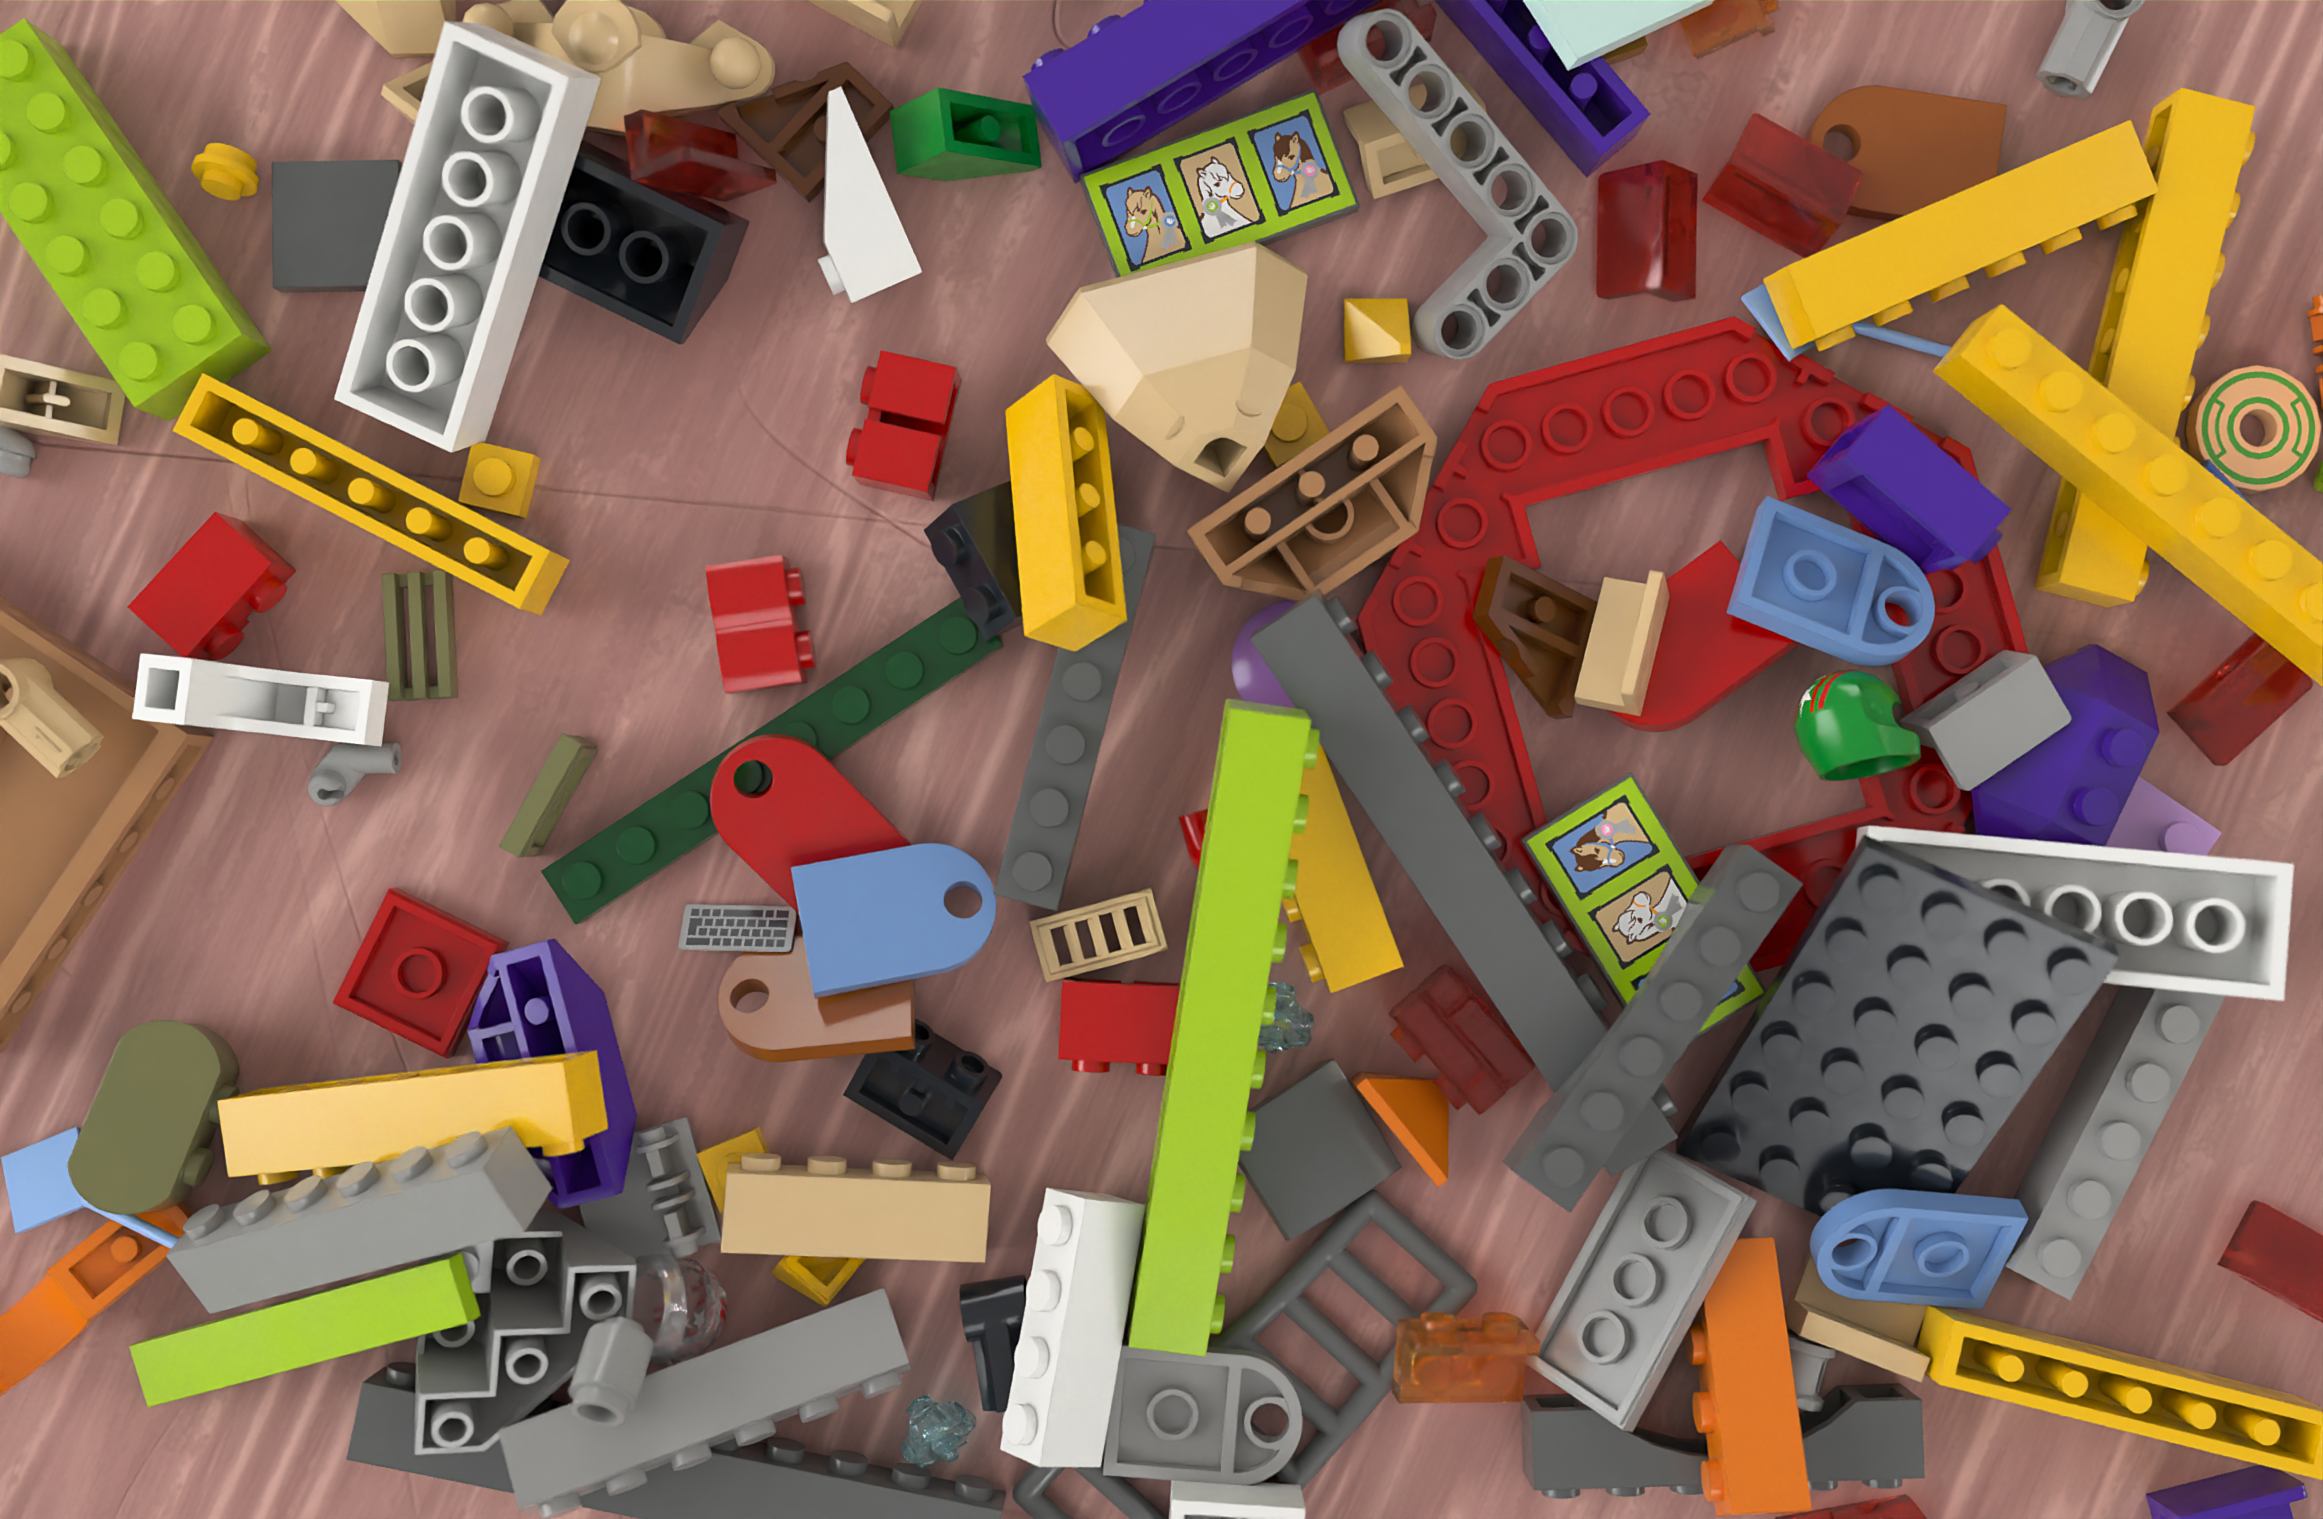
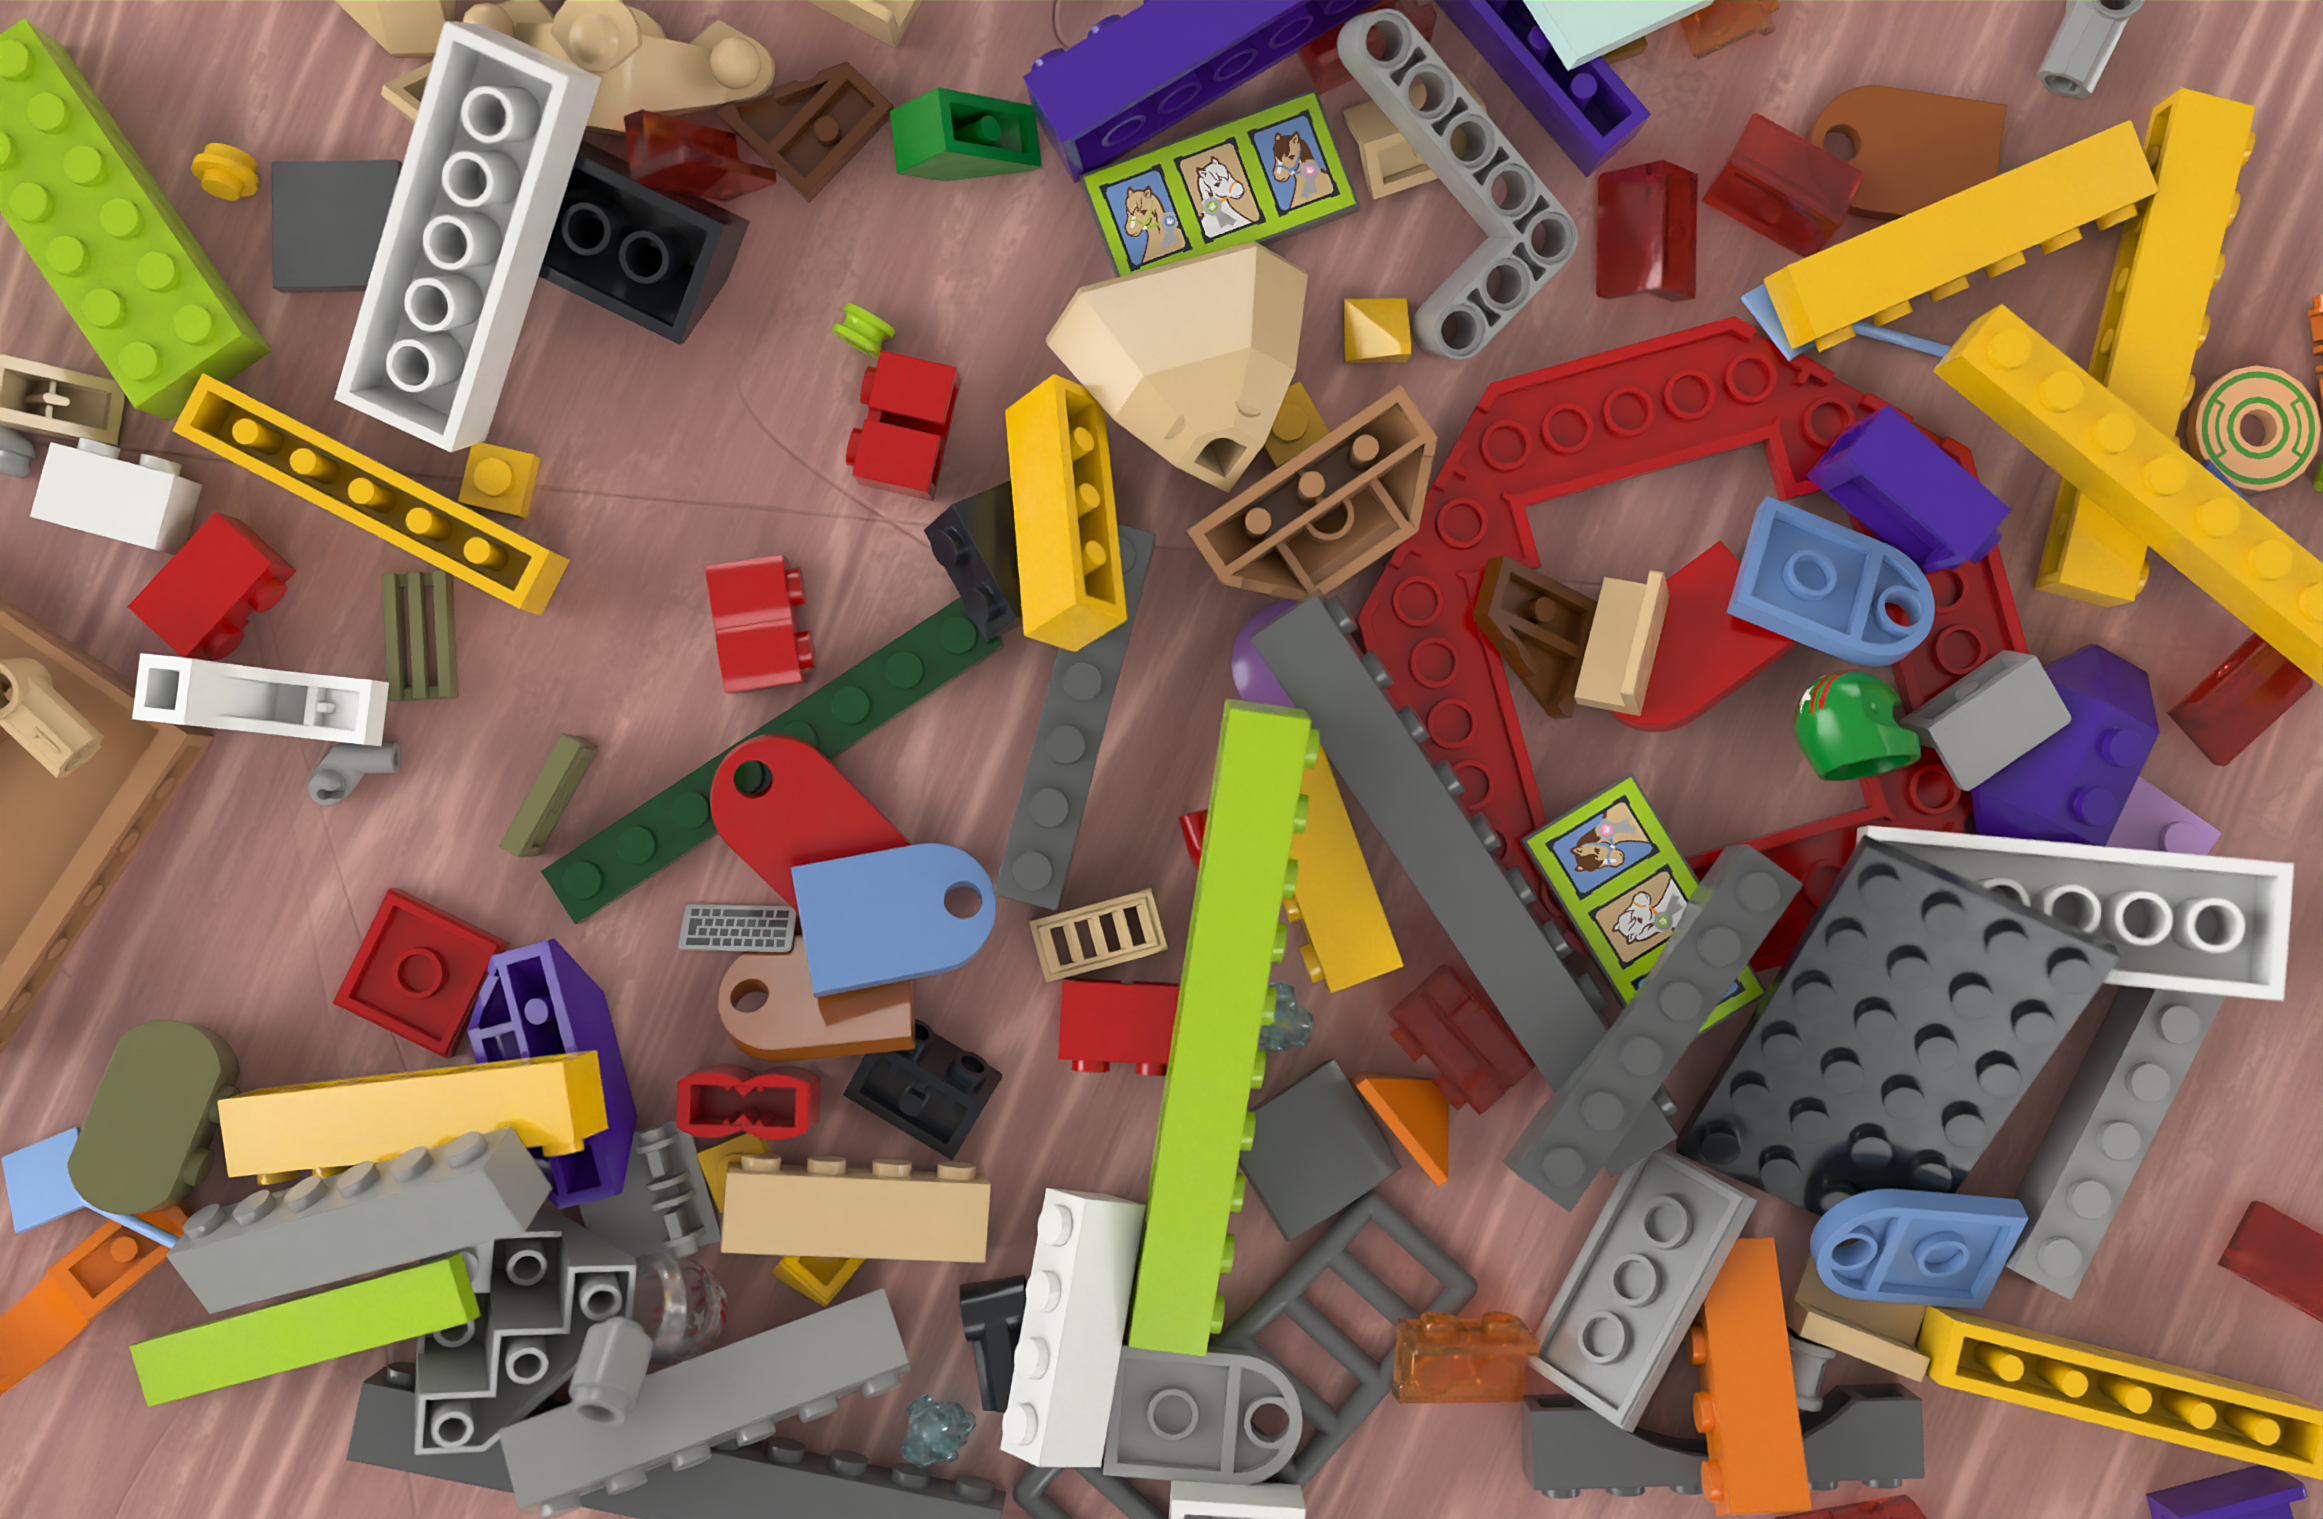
white slope [817,87,922,303] -> none
none -> white brick [30,437,202,555]
none -> red brick [676,1064,821,1140]
none -> lime bush [831,302,896,360]

